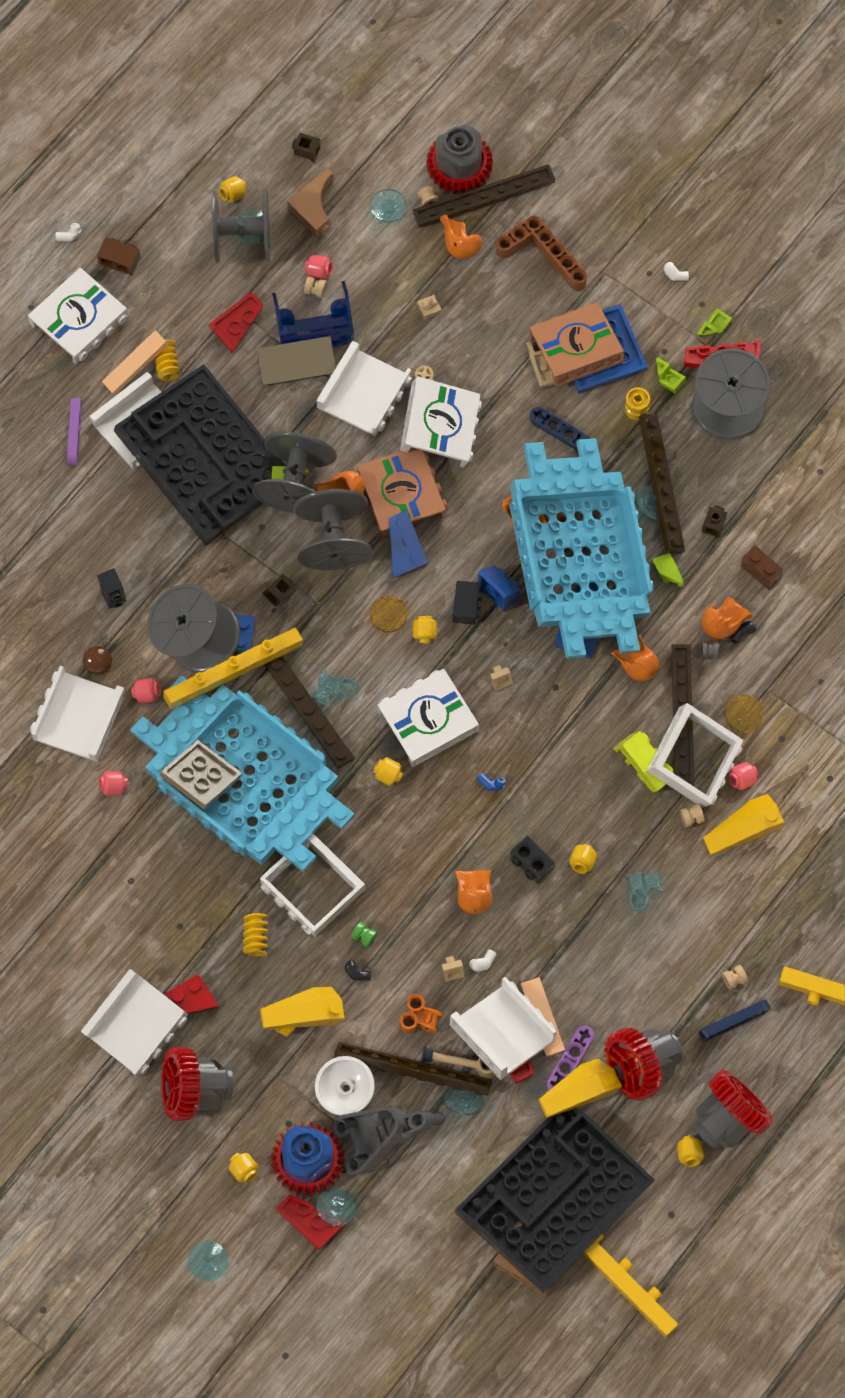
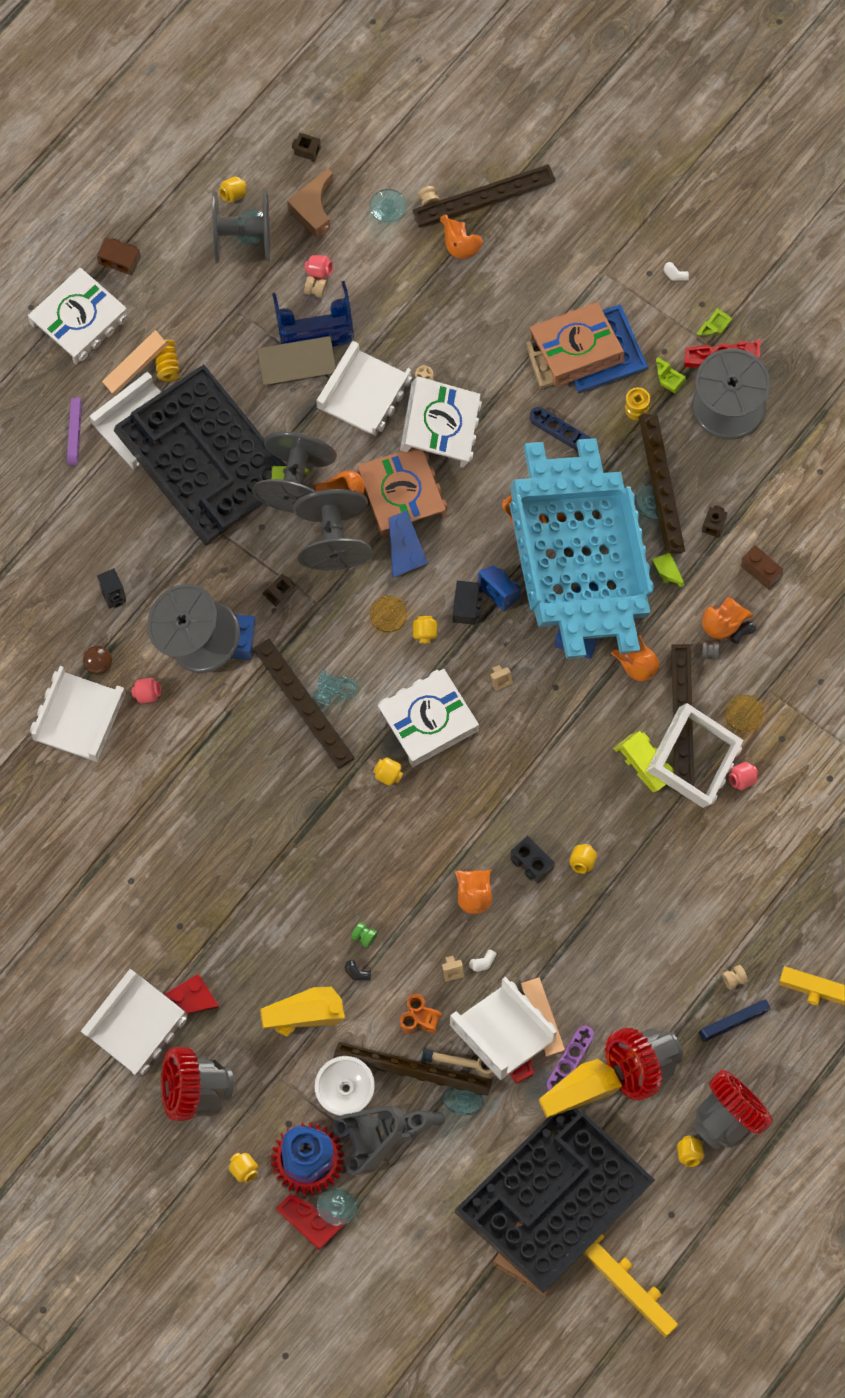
white arm [56,223,81,242] -> none
coral head [99,771,128,796] -> none
medium azure piece [130,675,355,872] -> none
plate [160,740,242,810] -> none
yellow piece [164,627,303,709] -> none
clear light blue dish [188,1241,228,1281] -> none
red wing [209,291,263,354] -> none
yellow piece [243,913,268,957] -> none
white window [260,834,365,937] -> none
tan tile [417,295,442,319] -> none
dark grey piece [426,125,493,194] -> none
blue arm [476,773,506,791] -> none
dark orange beam [496,216,587,291] -> none
clear light blue piece [626,872,663,913] -> none
tan wheel [680,804,704,828] -> none
yellow wedge [703,794,784,856] -> none

